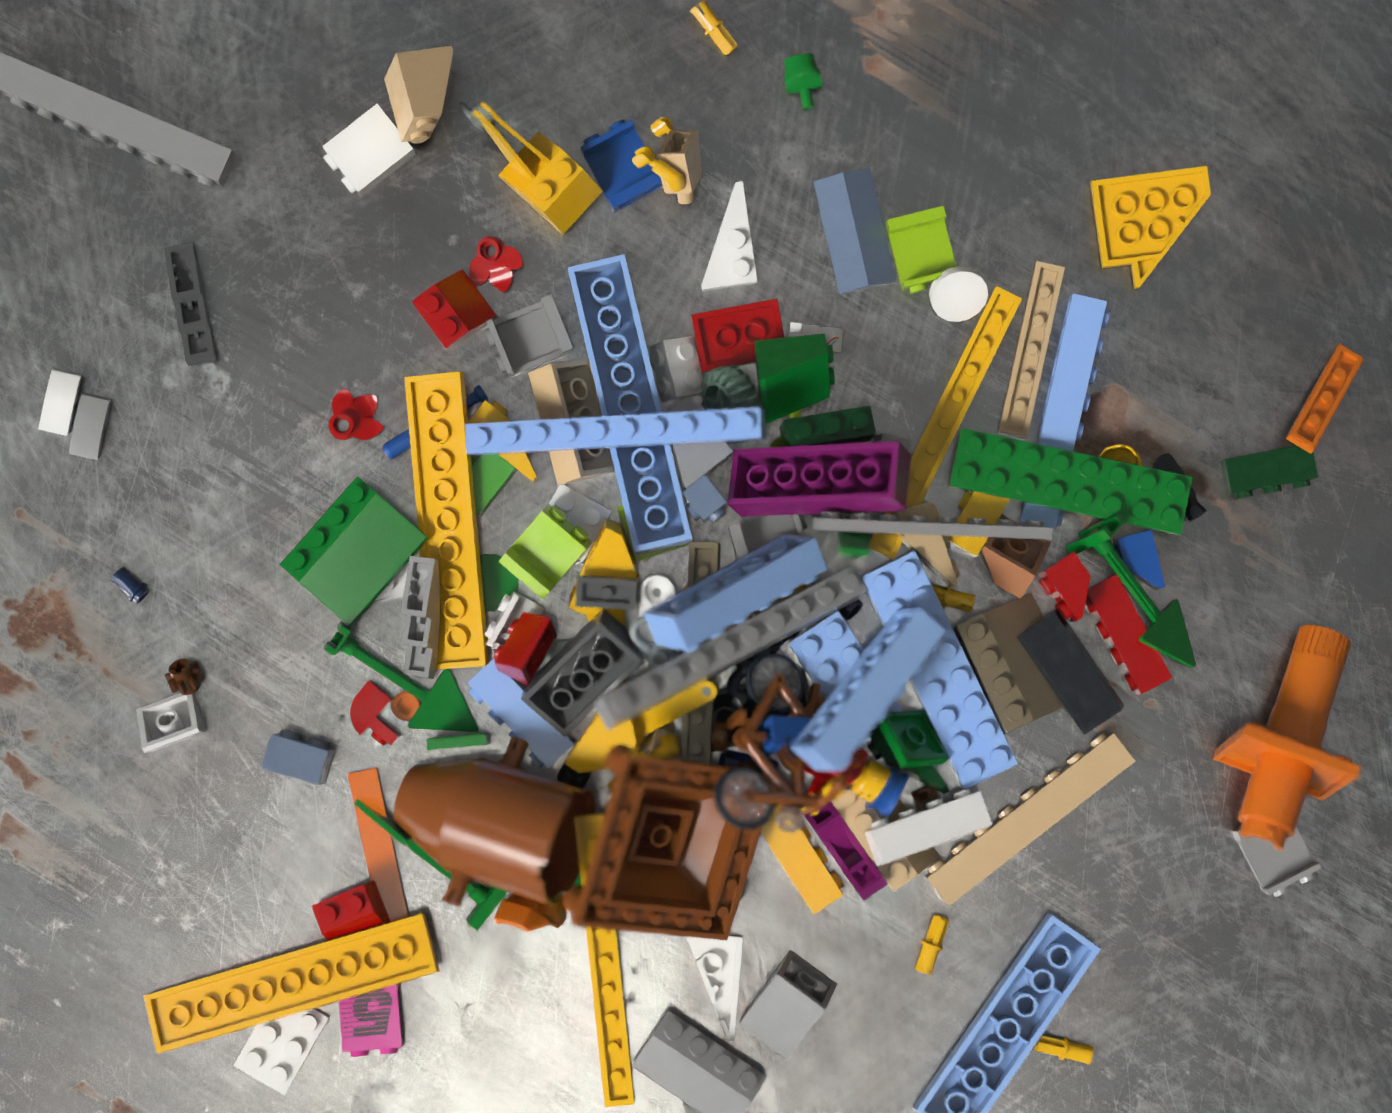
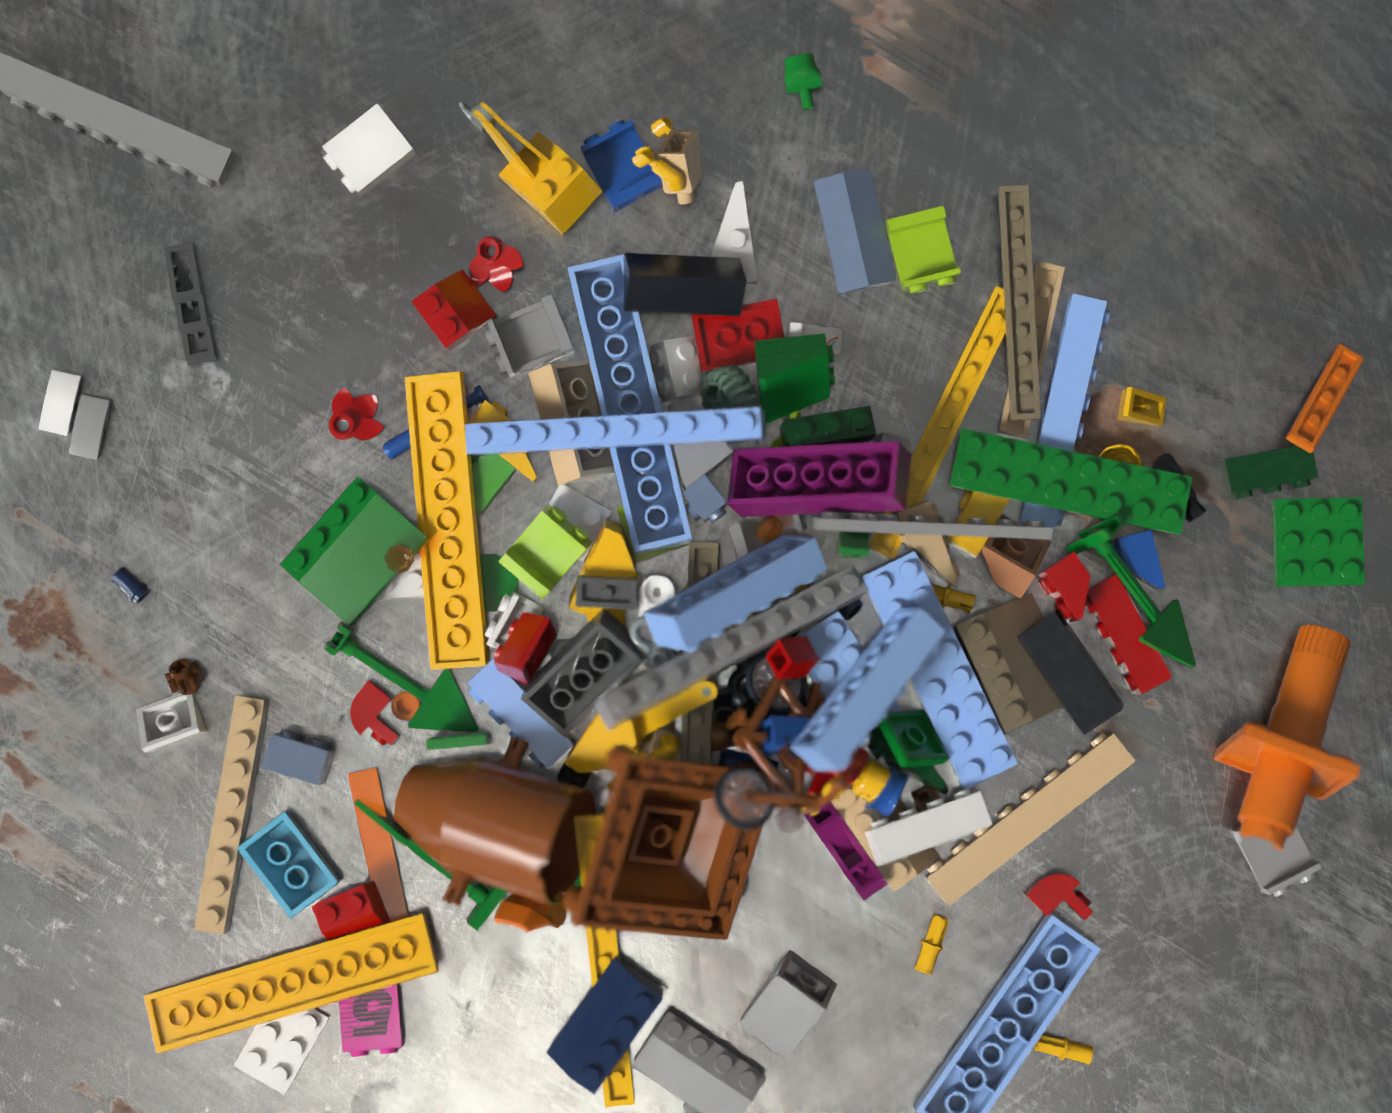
tan slope [384,46,453,144] -> none
light grey slope [400,556,440,679] -> none
white wing [686,935,743,1041] -> none
yellow axle [690,0,738,55] -> none
yellow brick [761,807,844,914] -> none
white tile [929,266,988,322] -> none
yellow wing [1090,166,1211,289] -> none
none -> tan brick [194,695,270,935]
none -> medium azure slope [237,811,341,919]
none -> clear orange tile [384,544,414,573]
none -> dark blue slope [546,956,663,1094]
none -> black slope [624,253,746,317]
none -> clear orange tile [755,515,783,544]
none -> red brick [765,636,820,680]
none -> dark tan plate [998,185,1041,421]
none -> red brick [1023,872,1093,920]
none -> yellow slope [1117,387,1167,426]
none -> green plate [1272,497,1365,587]

